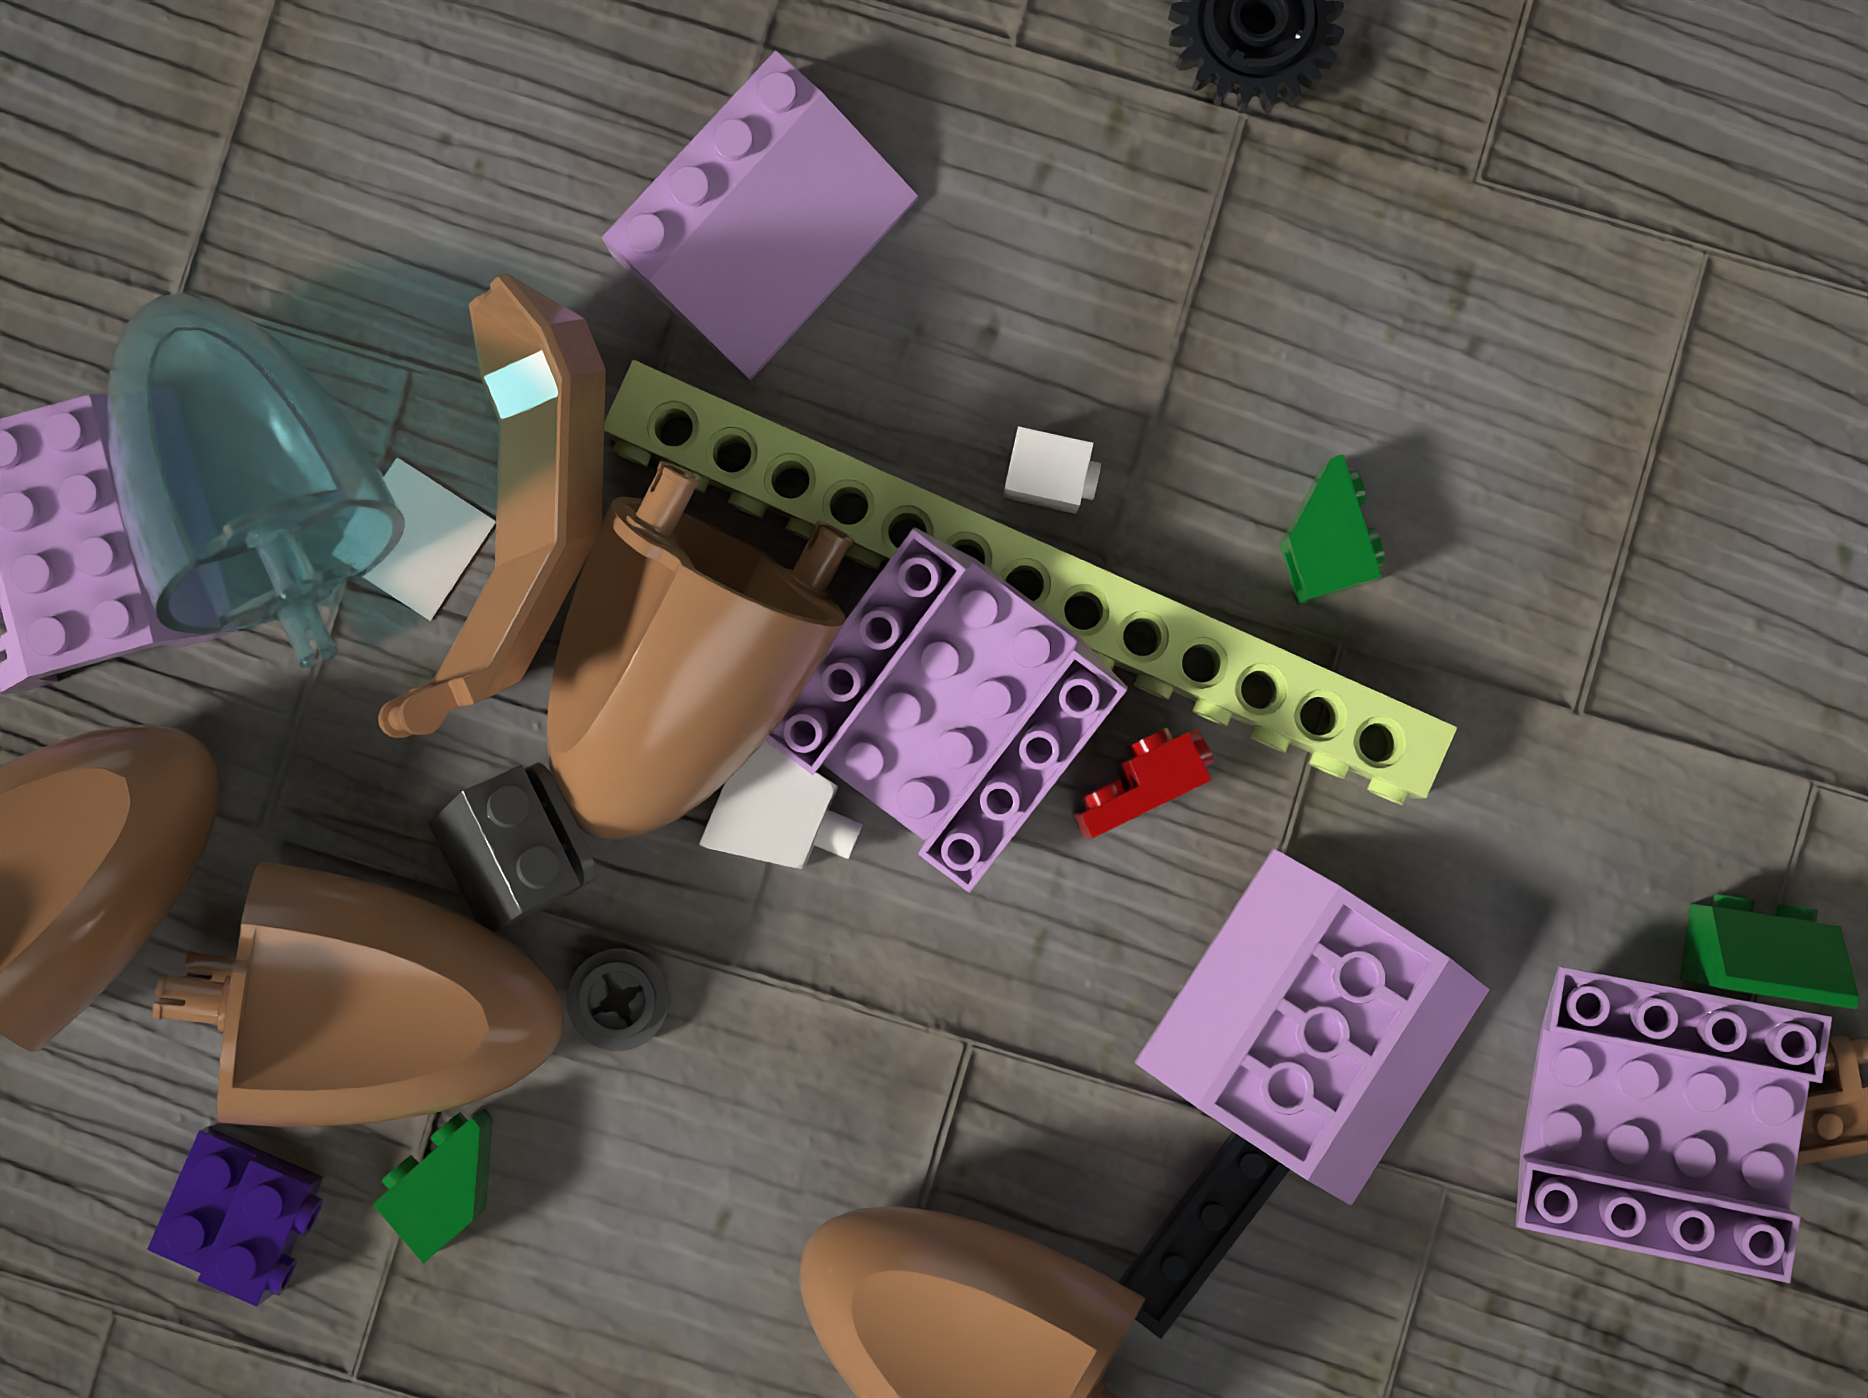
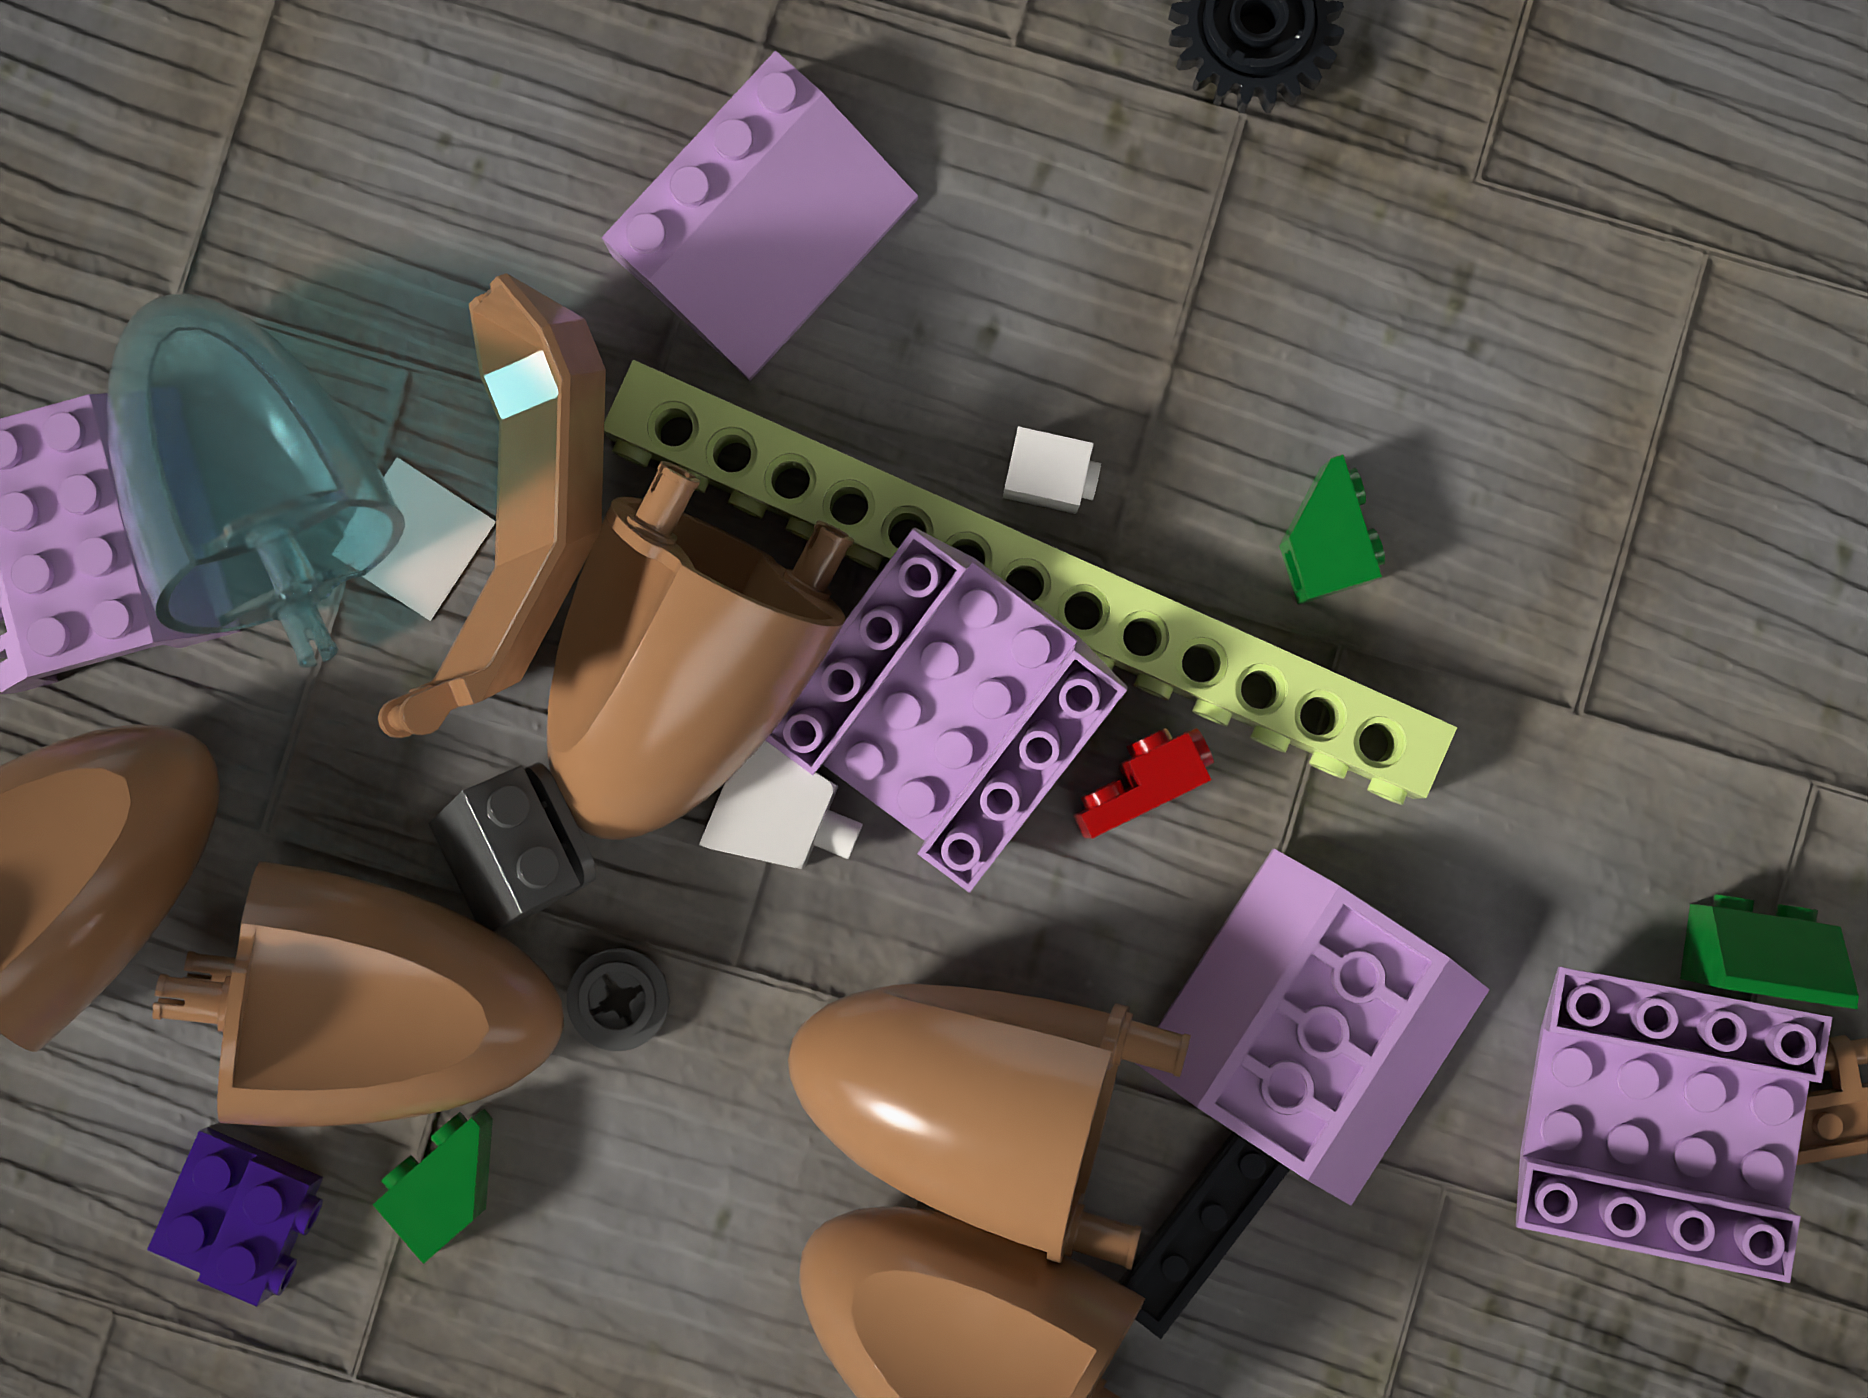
none -> medium nougat windscreen [788,984,1191,1270]

